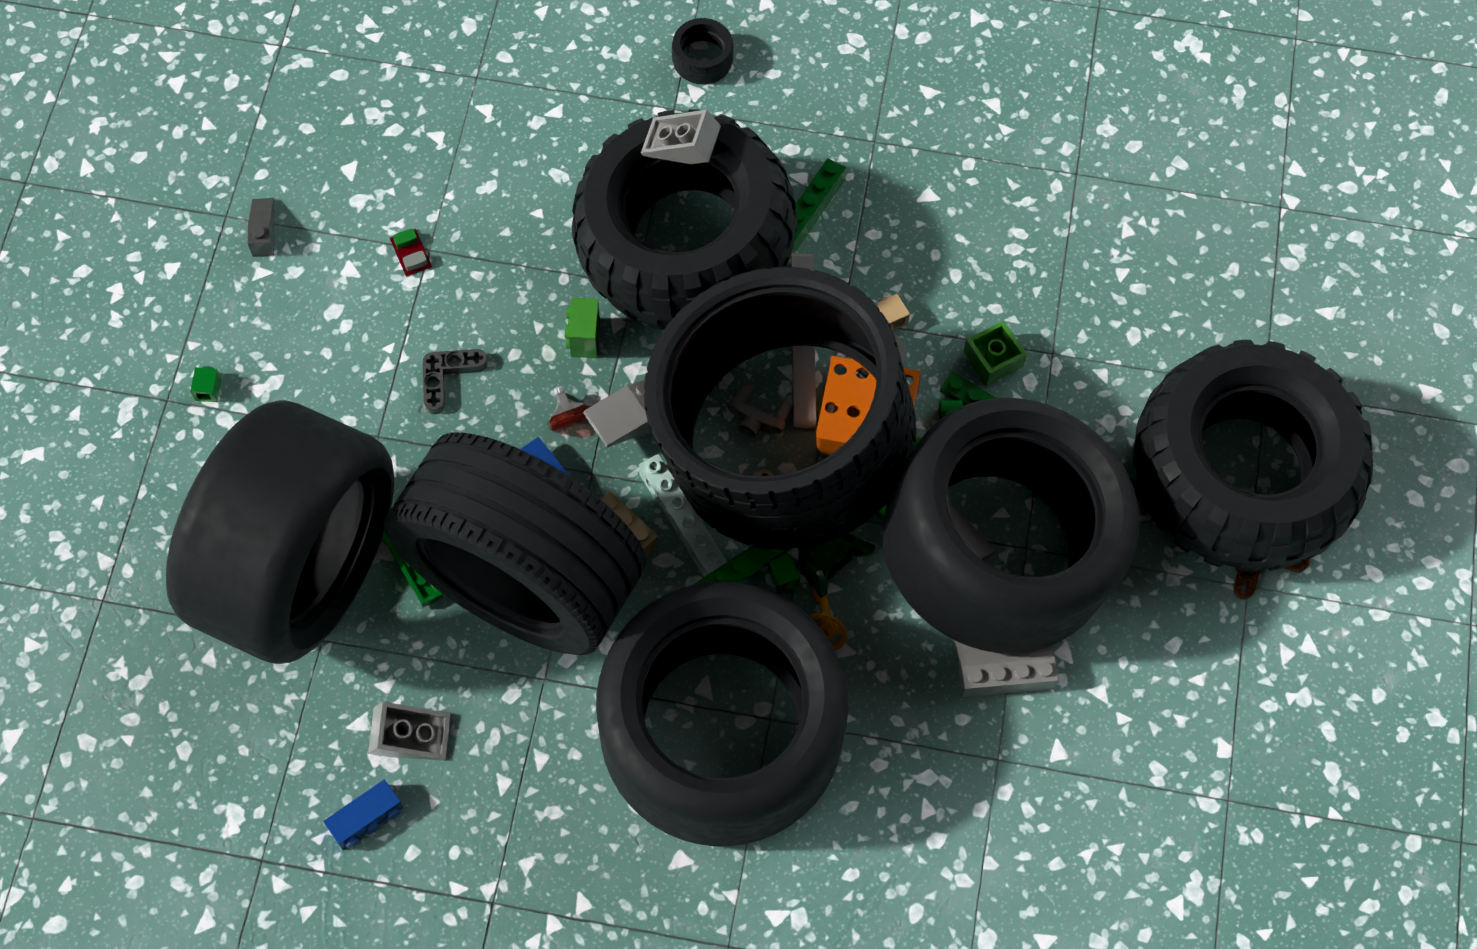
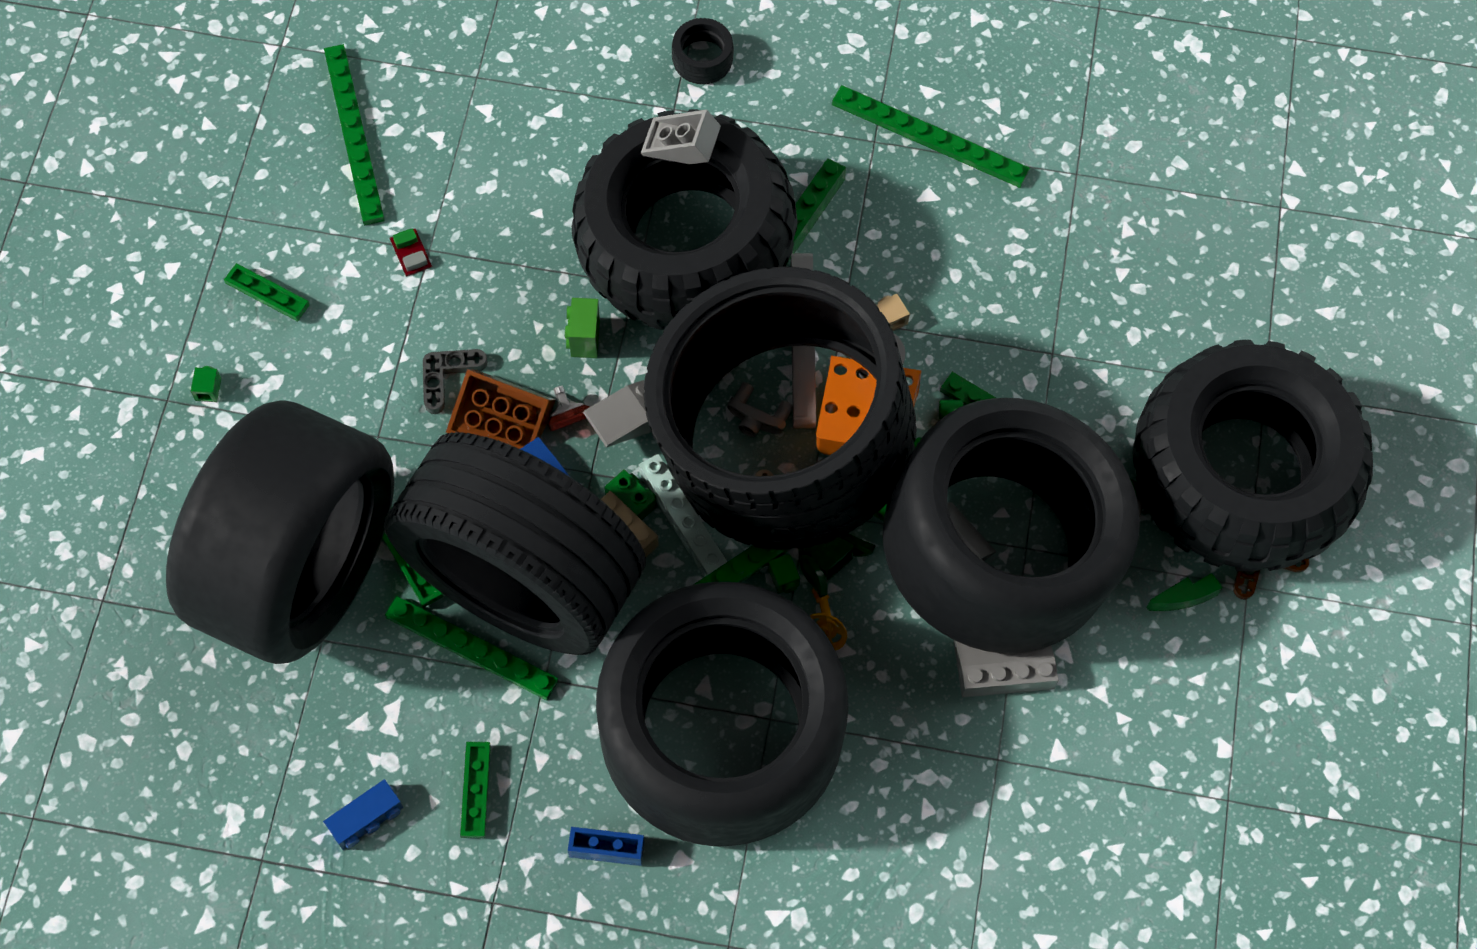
dark grey slope [248,198,275,257] -> none
light grey slope [368,701,451,761] -> none
bright green brick [963,320,1027,386] -> none
none -> green plate [224,263,310,322]
none -> green plate [324,44,385,226]
none -> green plate [385,596,559,701]
none -> dark orange slope [446,369,556,449]
none -> green plate [460,742,491,838]
none -> blue brick [568,827,645,866]
none -> green brick [604,469,656,520]
none -> green plate [832,85,1030,188]
none -> green slope [1146,573,1223,611]

